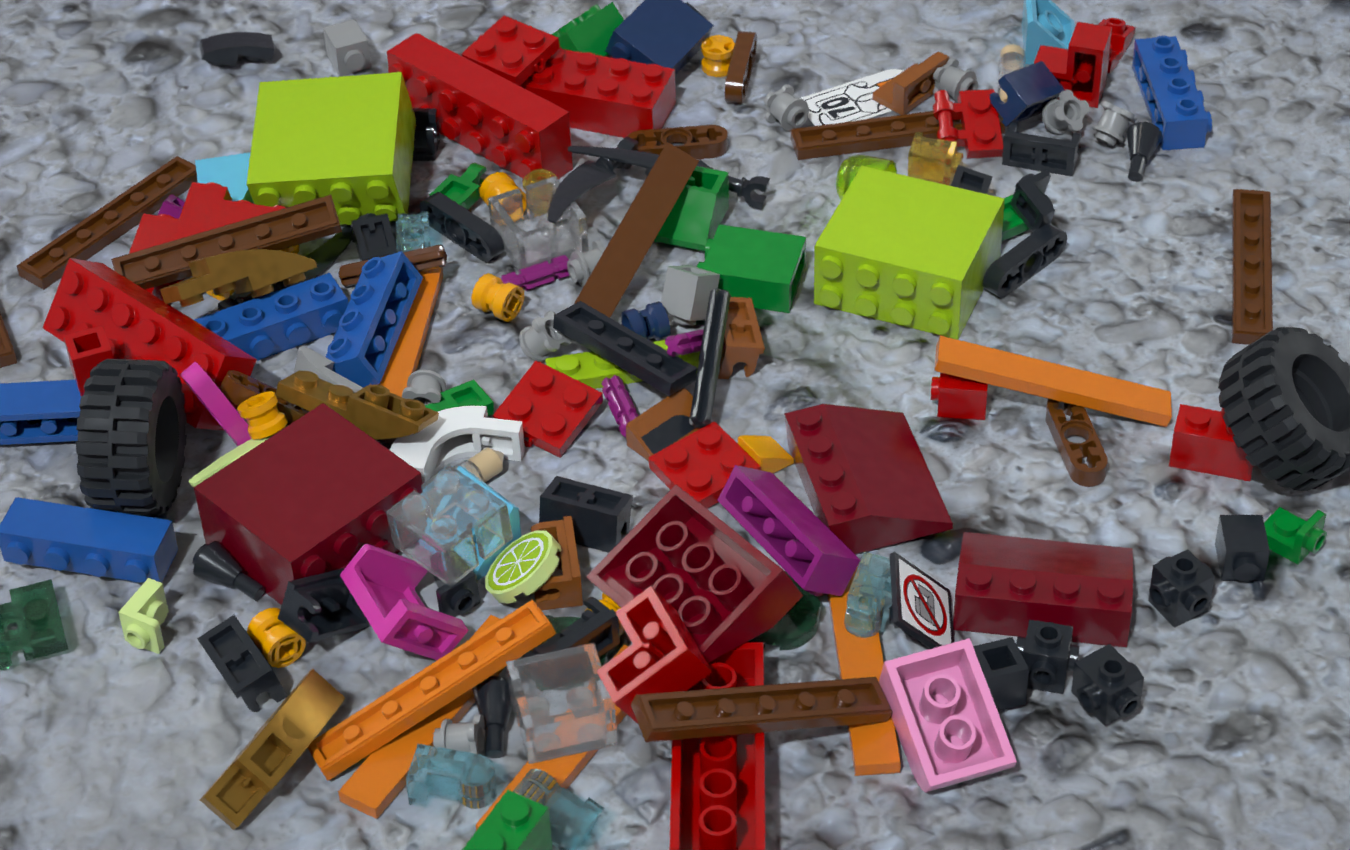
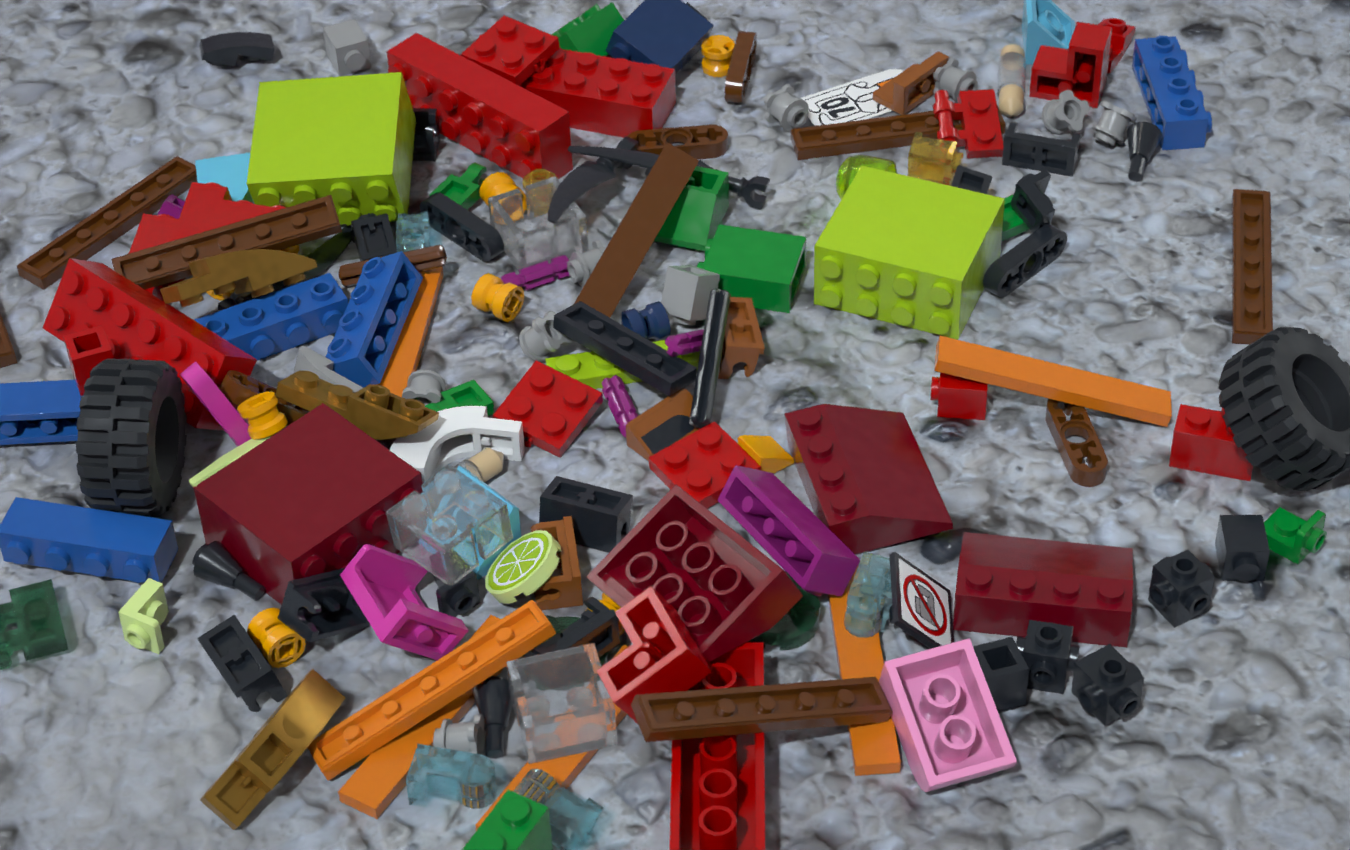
dark blue hinge [990,61,1065,127] -> none

